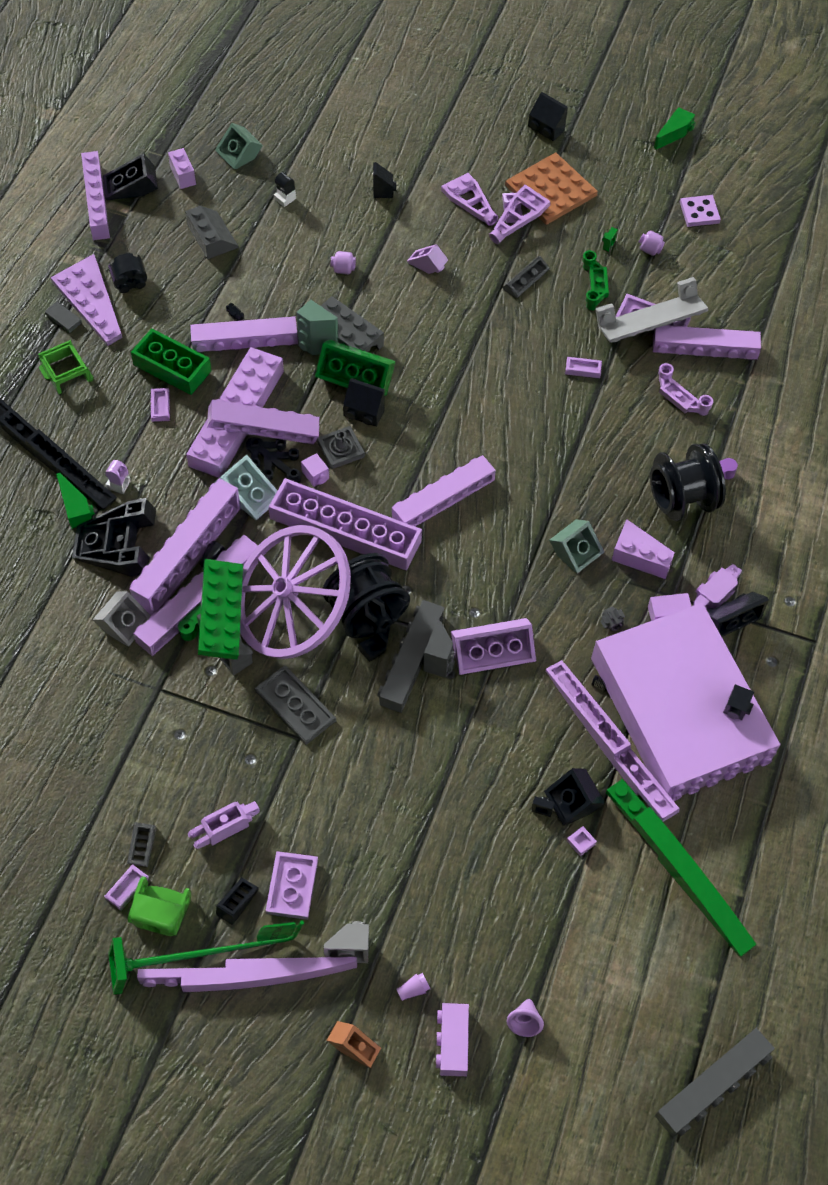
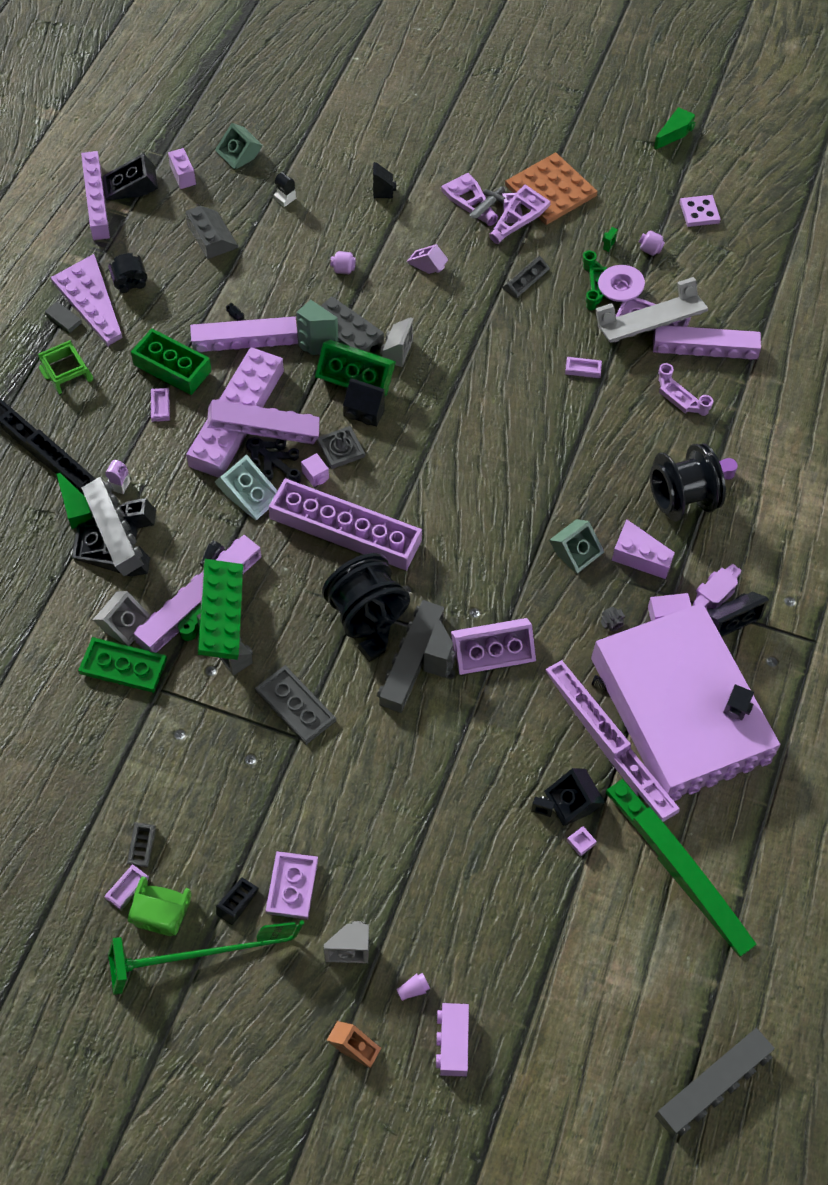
lavender brick [130,478,241,615] -> none
lavender slope [137,957,357,992] -> none
lavender hinge [188,801,260,849] -> none
lavender wheel [240,525,351,659] -> none
lavender brick [392,455,496,527] -> none
lavender hat [507,999,544,1037] -> none
black slope [528,92,568,141] -> none
none -> green plate [78,637,167,693]
none -> brick [81,476,144,576]
none -> light grey slope [380,318,413,367]
none -> dark grey sword [469,186,506,218]
none -> lavender hat [598,265,645,302]

